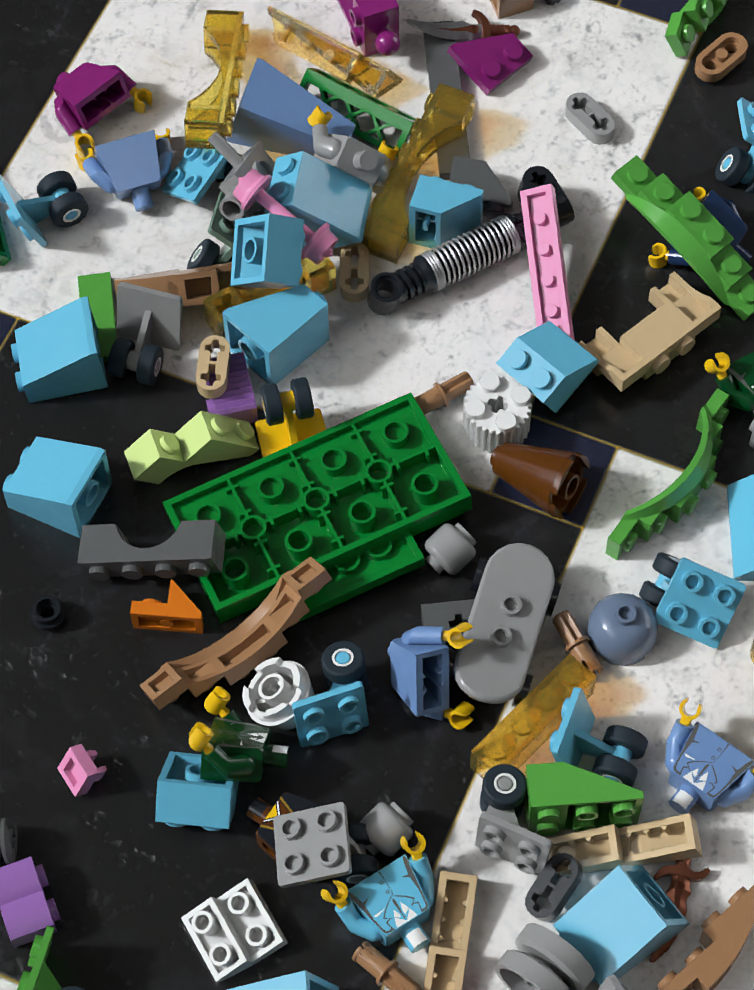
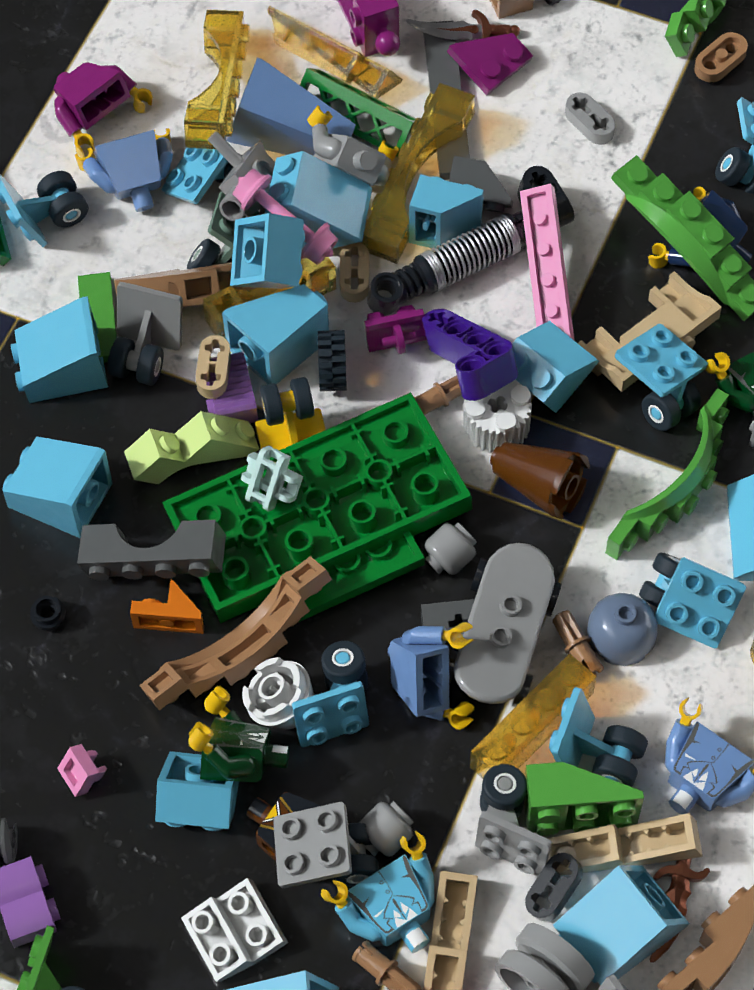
none -> light aqua piece [241,446,303,511]
none -> black wheel [318,330,347,391]
none -> magenta hips [364,305,427,354]
none -> dark purple beam [422,309,518,401]
none -> medium azure plate [615,324,708,431]

